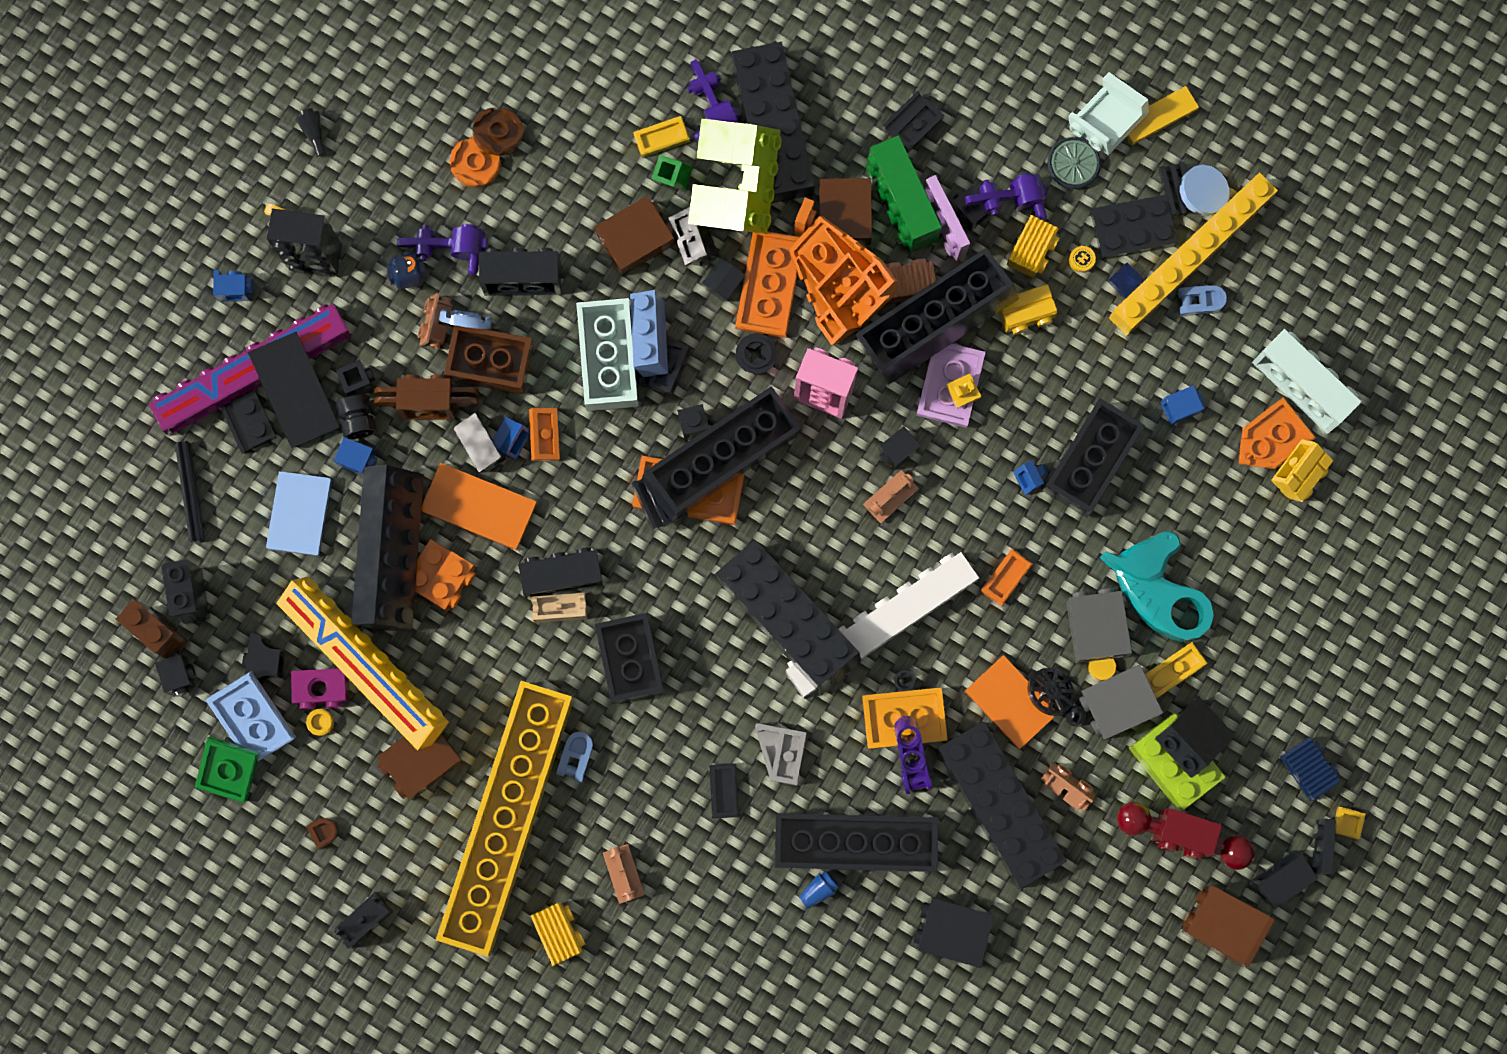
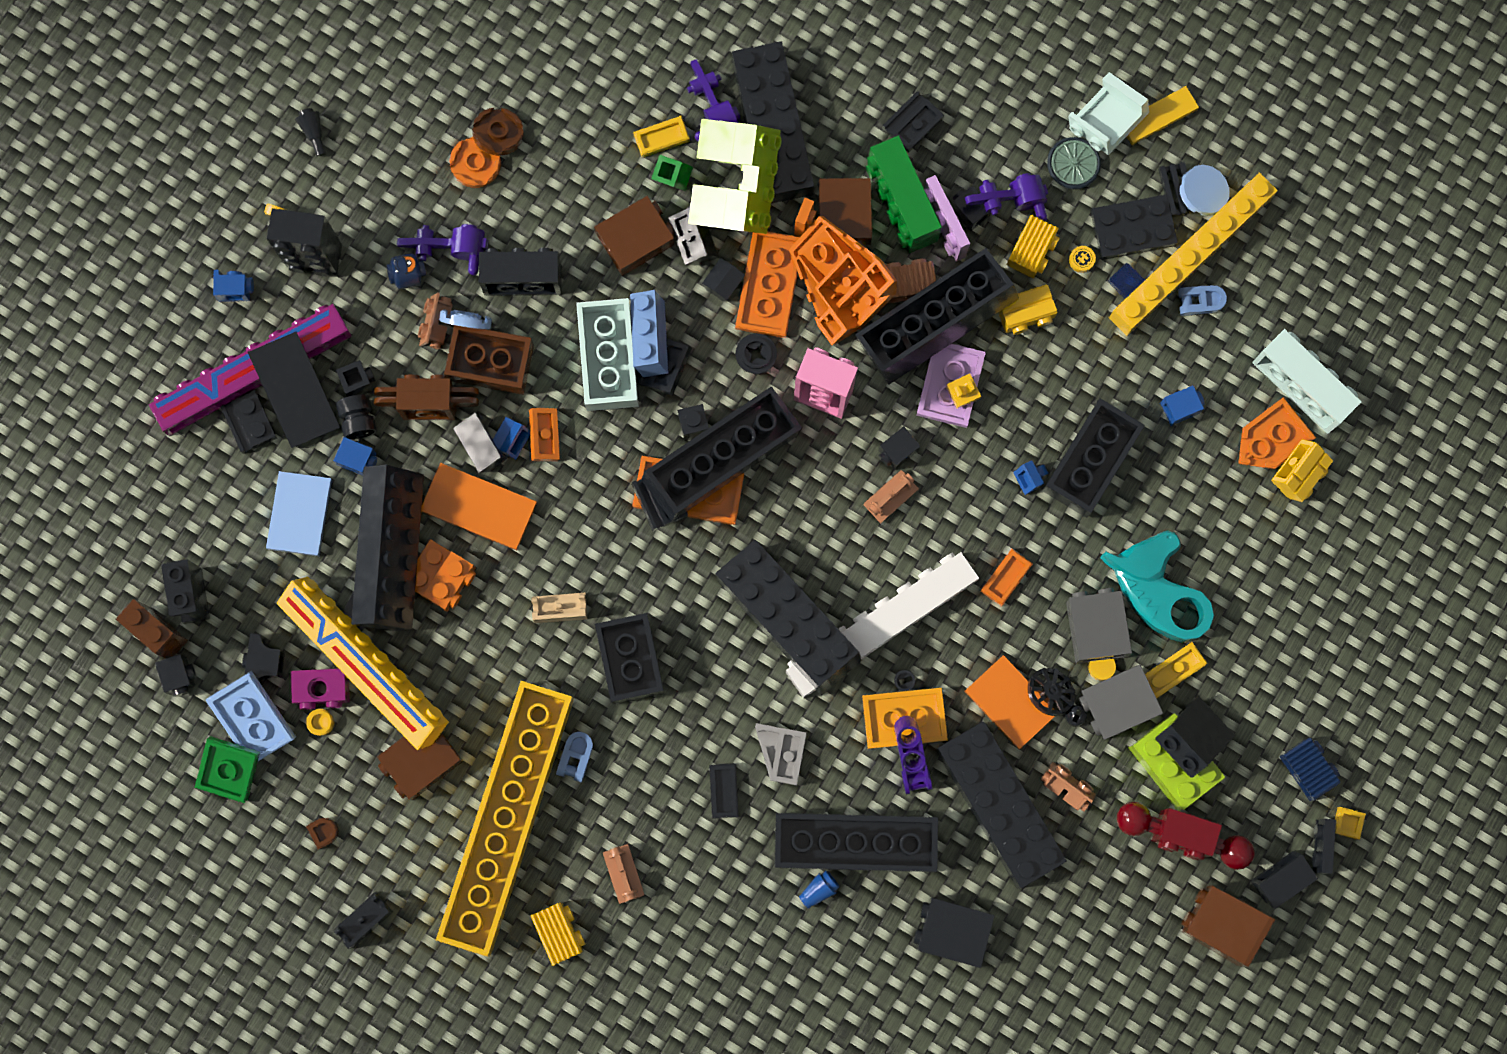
black axle [175,441,204,543] -> none
black brick [518,547,603,598] -> none

